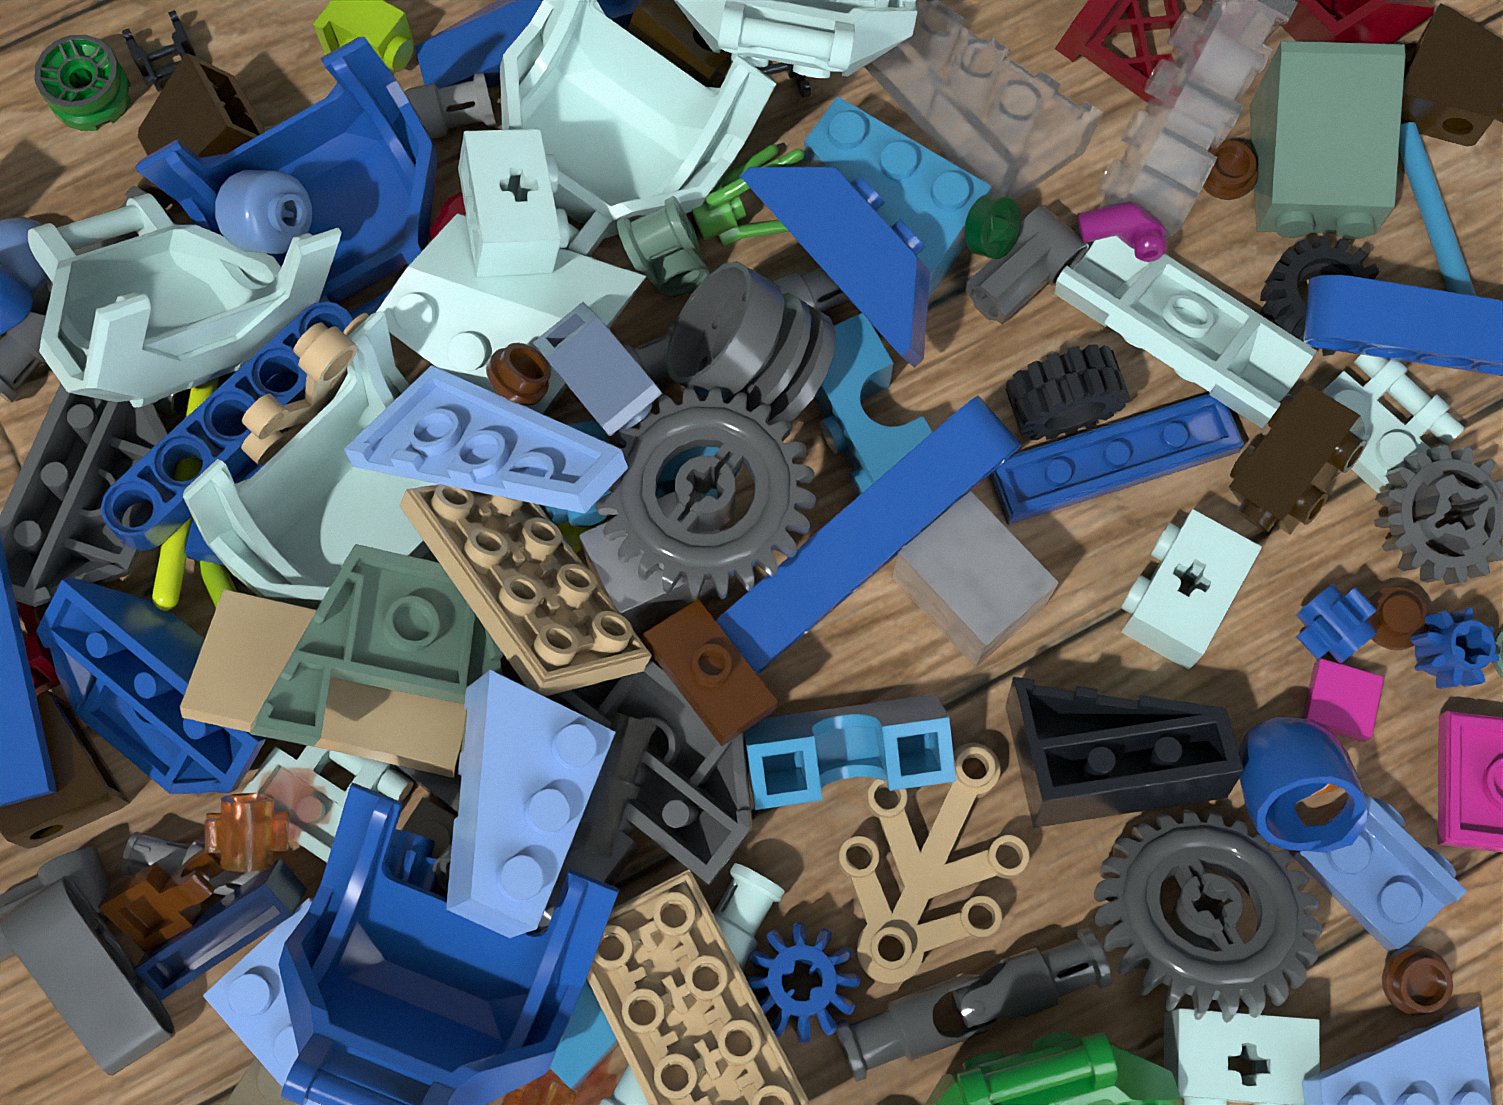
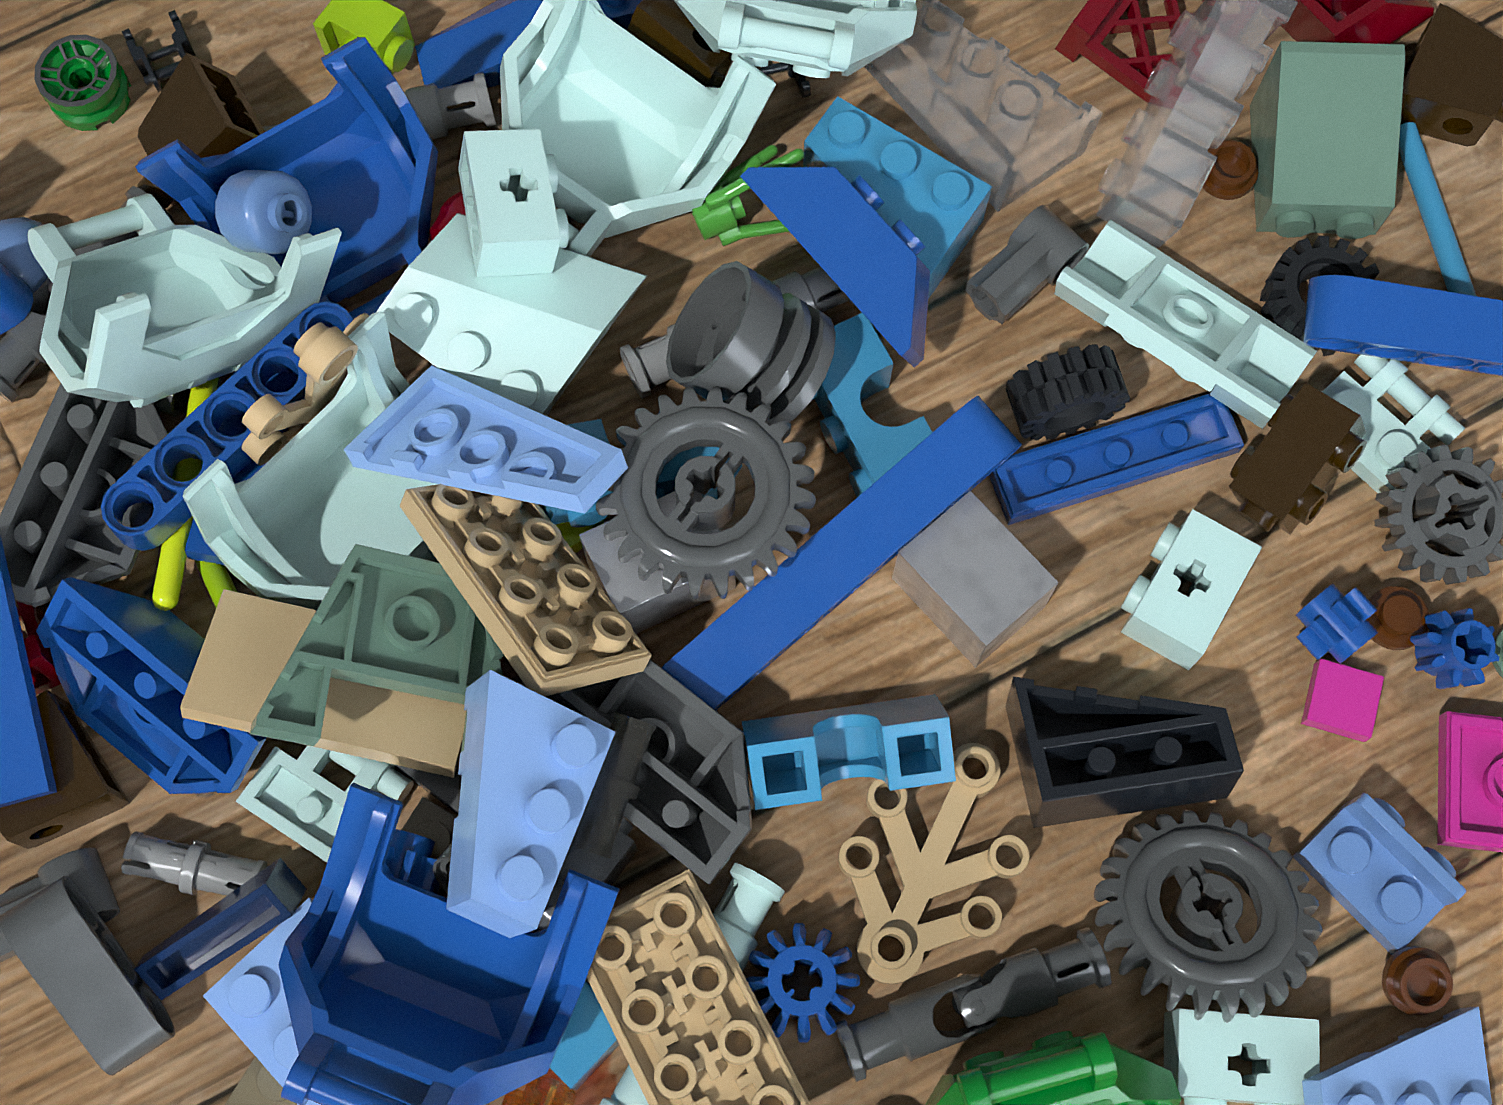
reddish brown plate [98,848,227,952] -> none
clear orange gear [205,793,289,872] -> none
reddish brown plate [486,343,551,406] -> none
sand blue slope [533,302,662,436] -> none
sand green piece [617,196,710,297] -> none
reddish brown plate [643,599,778,747] -> none
dark green tile [964,194,1021,259] -> none
magenta arm [1077,202,1167,262] -> none
blue piece [1239,716,1368,853] -> none

